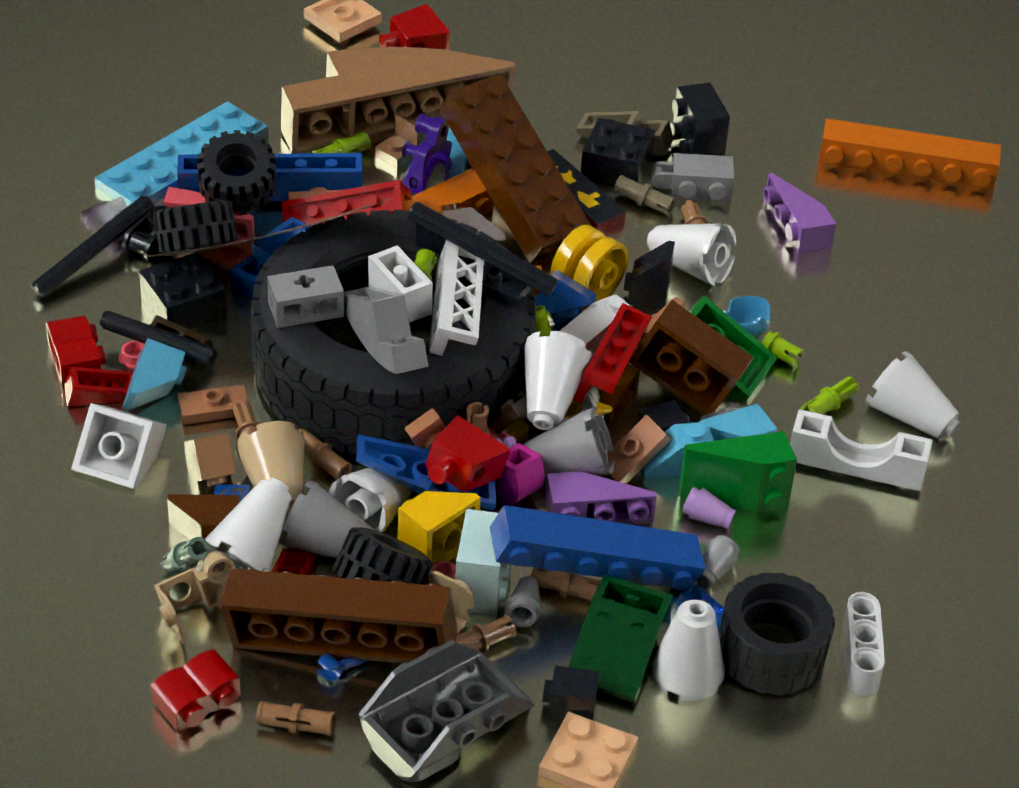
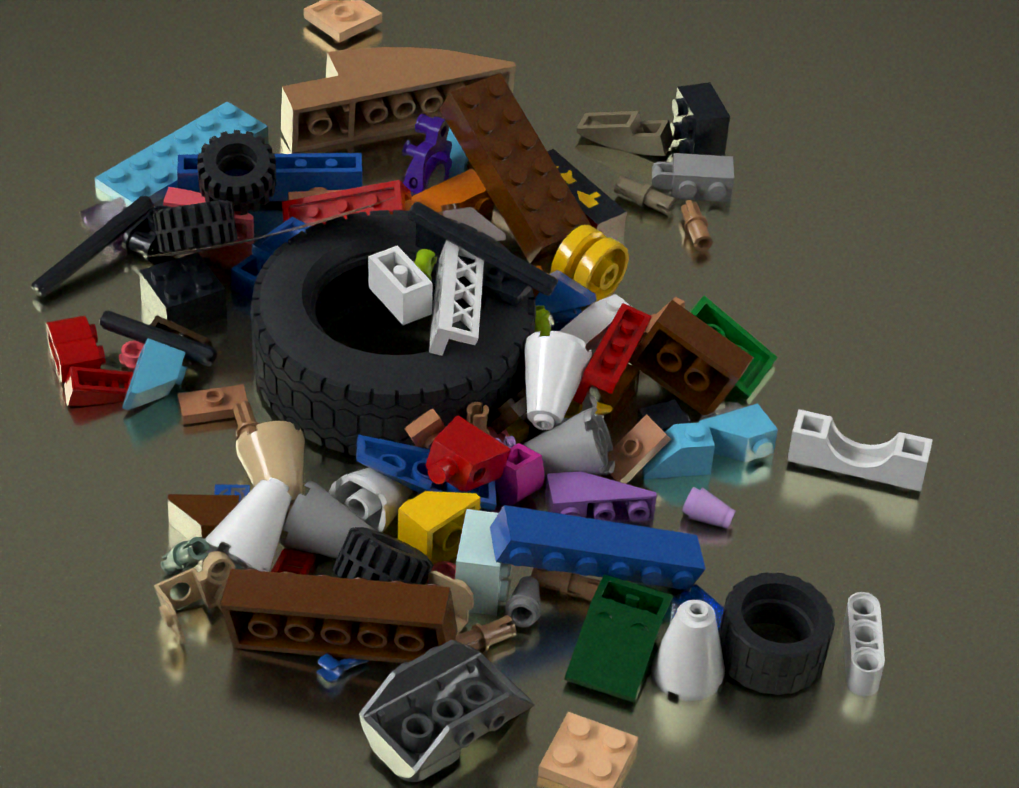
white slope [71,403,167,489] -> none
red brick [150,649,241,731] -> none
medium nougat slope [184,433,236,486] -> none
medium nougat pin [256,701,336,736] -> none
light grey brick [267,265,344,328] -> none
medium nougat axle [298,428,352,481] -> none
lime pin [312,131,371,153] -> none
light grey slope [344,287,429,374] -> none
medium nougat slope [375,115,426,169] -> none
red torso [379,4,450,50] -> none
black brick [542,665,600,720] -> none
black brick [580,118,655,188] -> none
black slope [624,241,675,309] -> none
white cone [647,223,736,285] -> none
green slope [678,431,797,513] -> none
light grey cone [696,535,740,588] -> none
dark azure hair [723,296,771,338] -> none
lime pin [761,331,804,367] -> none
medium lavender slope [763,173,836,253] -> none
lime axle [801,377,859,415] -> none
orange brick [819,118,1001,189] -> none
white cone [865,351,960,439] -> none

